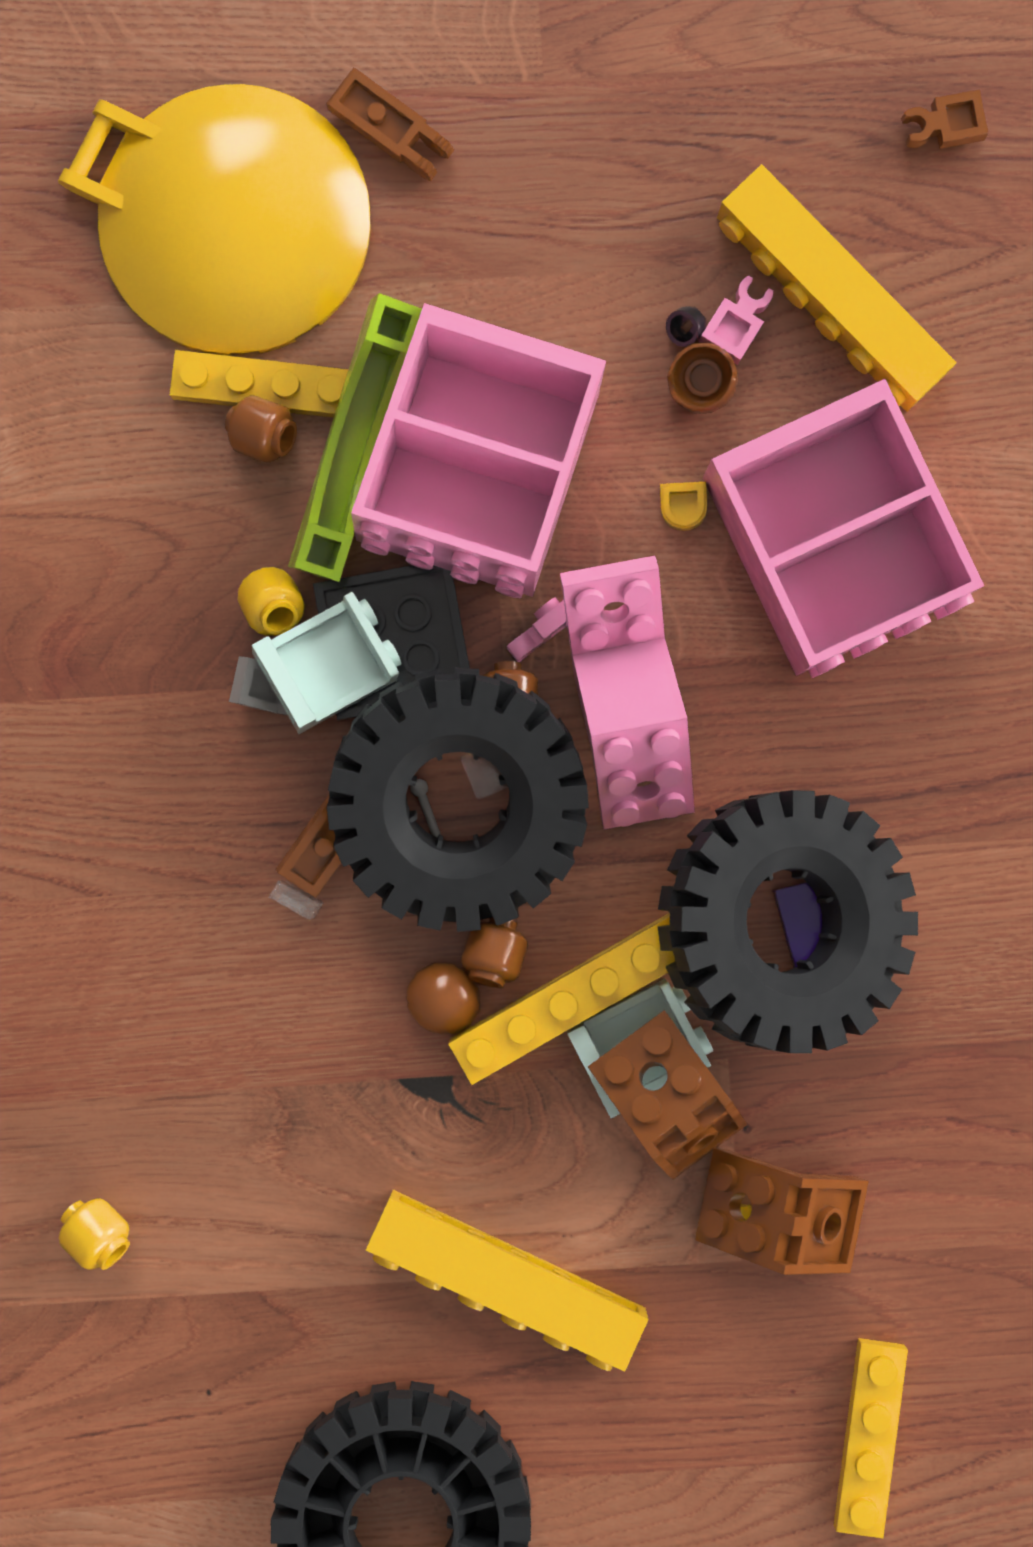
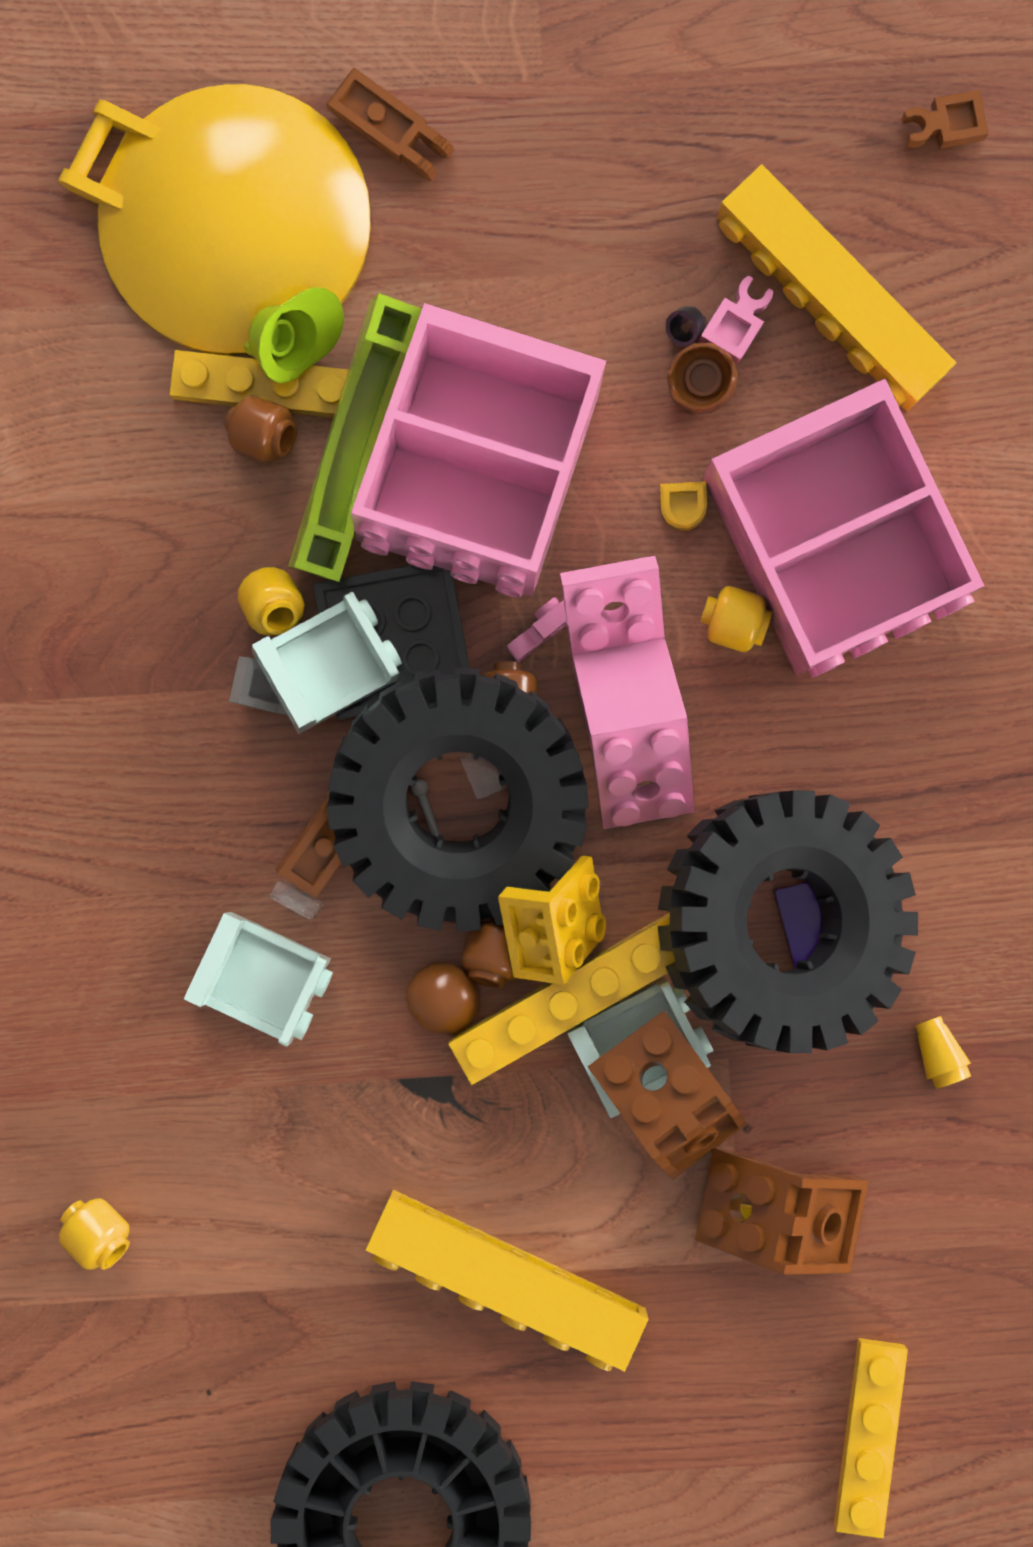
none -> light aqua panel [184,912,333,1047]
none -> lime piece [243,287,344,383]
none -> yellow bracket [498,856,606,985]
none -> yellow head [700,586,772,652]
none -> yellow cone [915,1016,971,1089]

